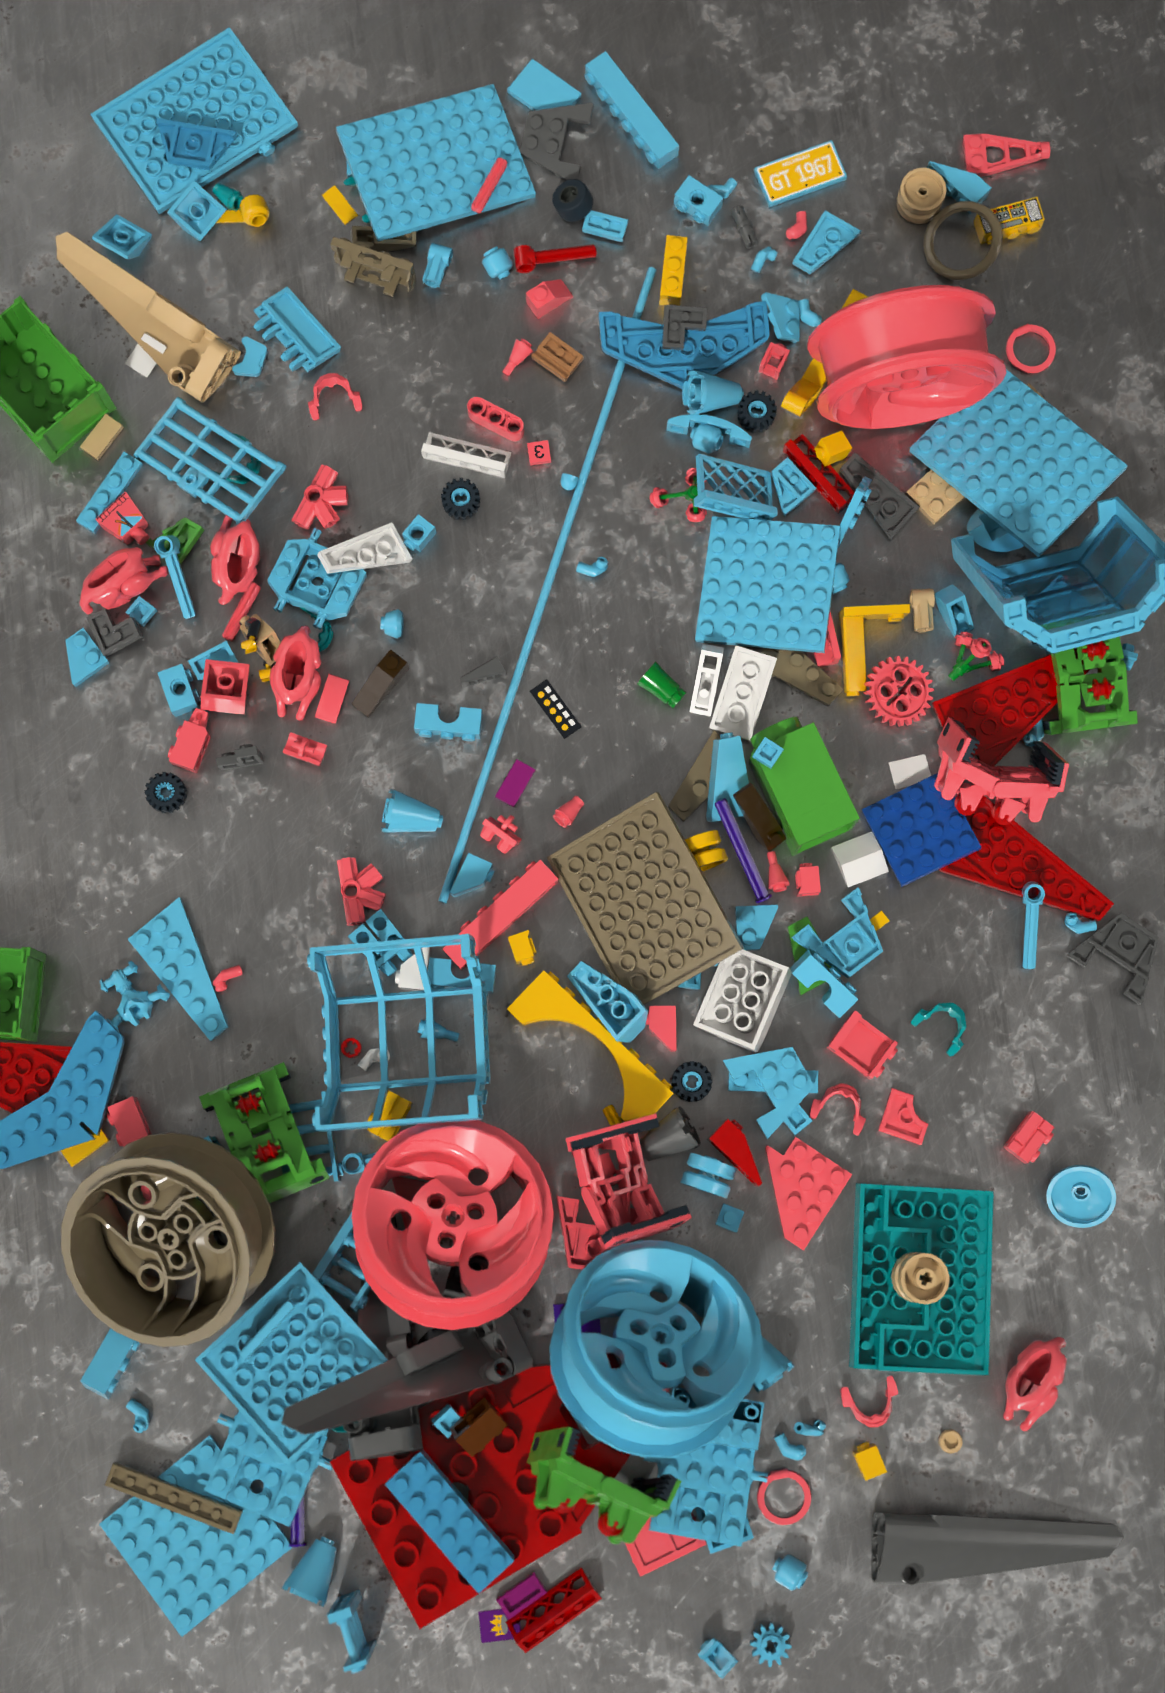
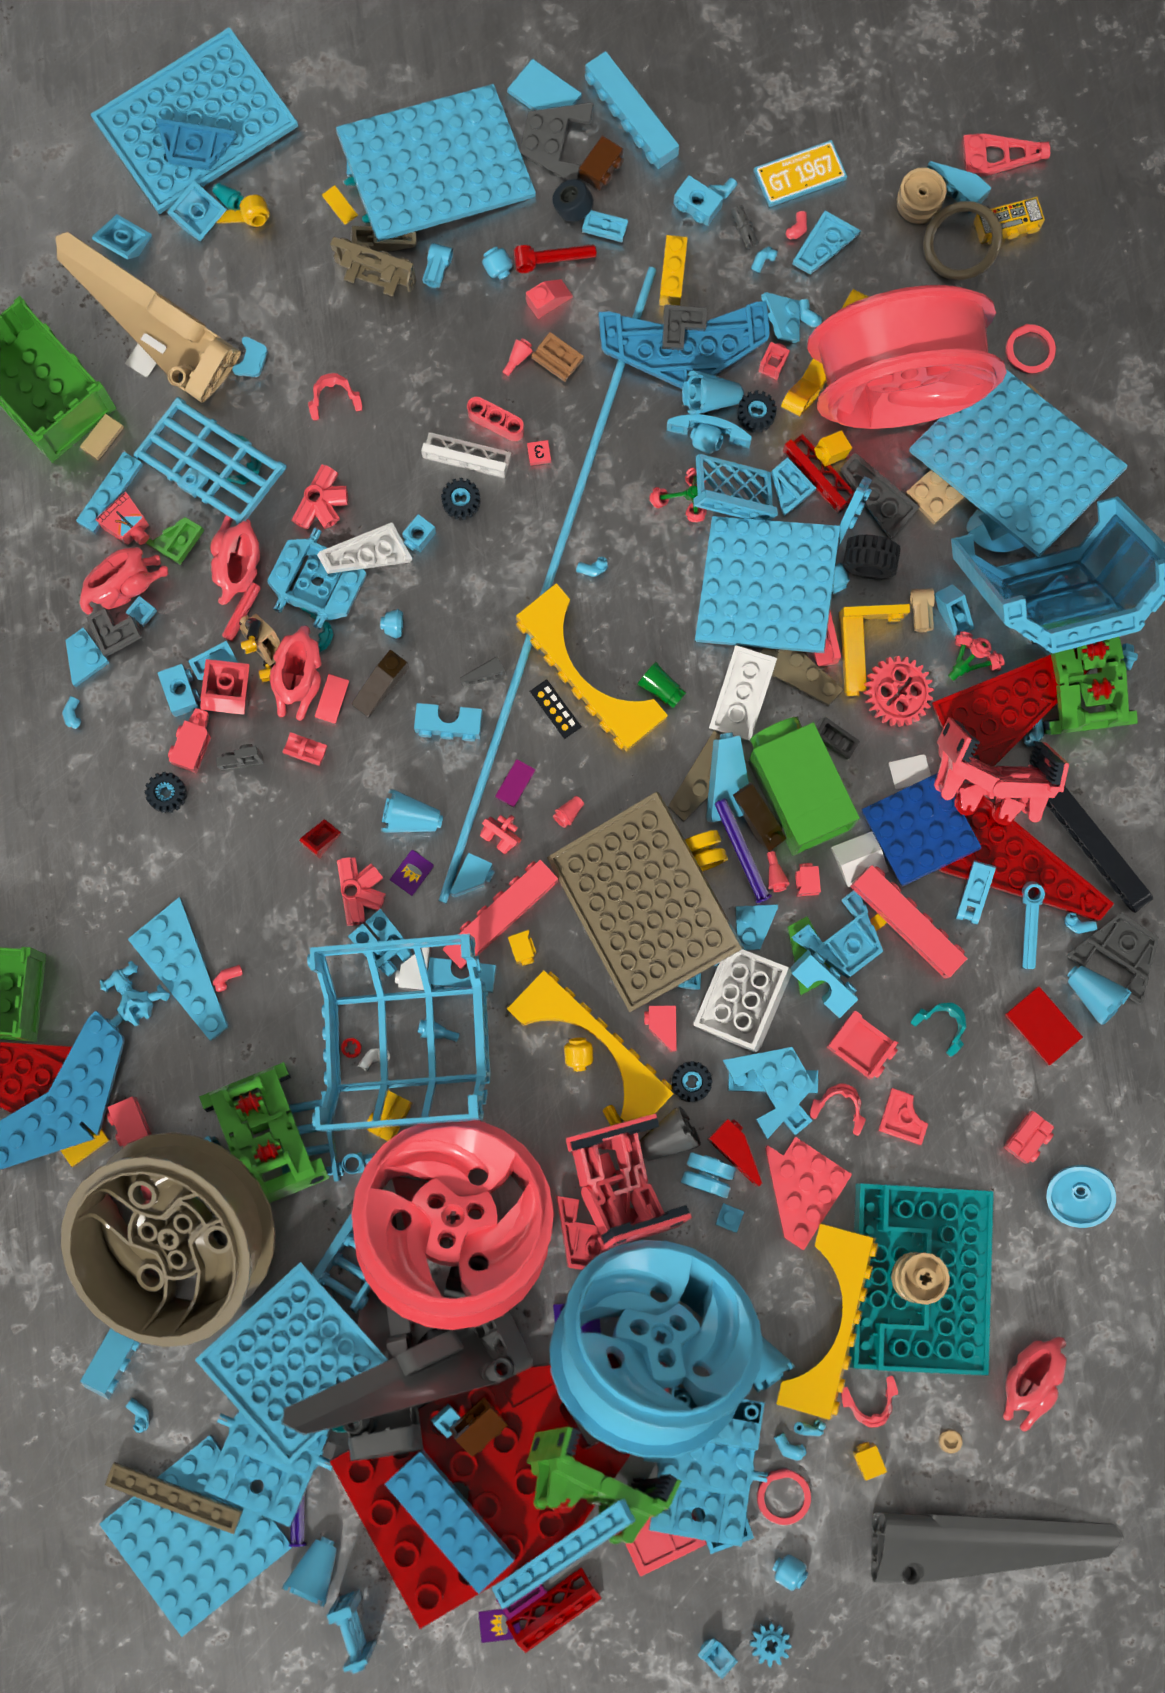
medium azure axle [154,535,196,619] -> none
medium azure tile [239,1301,296,1360] -> none
medium azure hinge [253,287,341,372] -> none
medium azure piece [259,142,275,157] -> none
coral axle [471,157,507,213] -> none
medium azure hinge [560,473,579,490] -> none
medium azure wedge [567,961,648,1043] -> none
white slope [690,644,724,716] -> none
medium azure plate [752,737,784,769] -> none
none -> medium azure arm [62,696,81,729]
none -> red slope [299,819,341,859]
none -> dark purple sticker [390,850,434,896]
none -> medium azure plate [492,1499,636,1609]
none -> yellow arch [516,583,668,752]
none -> yellow head [564,1037,594,1071]
none -> reddish brown brick [579,136,624,191]
none -> yellow arch [776,1224,878,1420]
none -> dark grey slope [815,717,860,759]
none -> black tyre [843,535,901,579]
none -> coral brick [850,865,968,979]
none -> medium azure plate [956,860,996,924]
none -> red tile [1005,986,1083,1066]
none -> black beam [1046,786,1153,913]
none -> medium azure cone [1067,966,1131,1025]

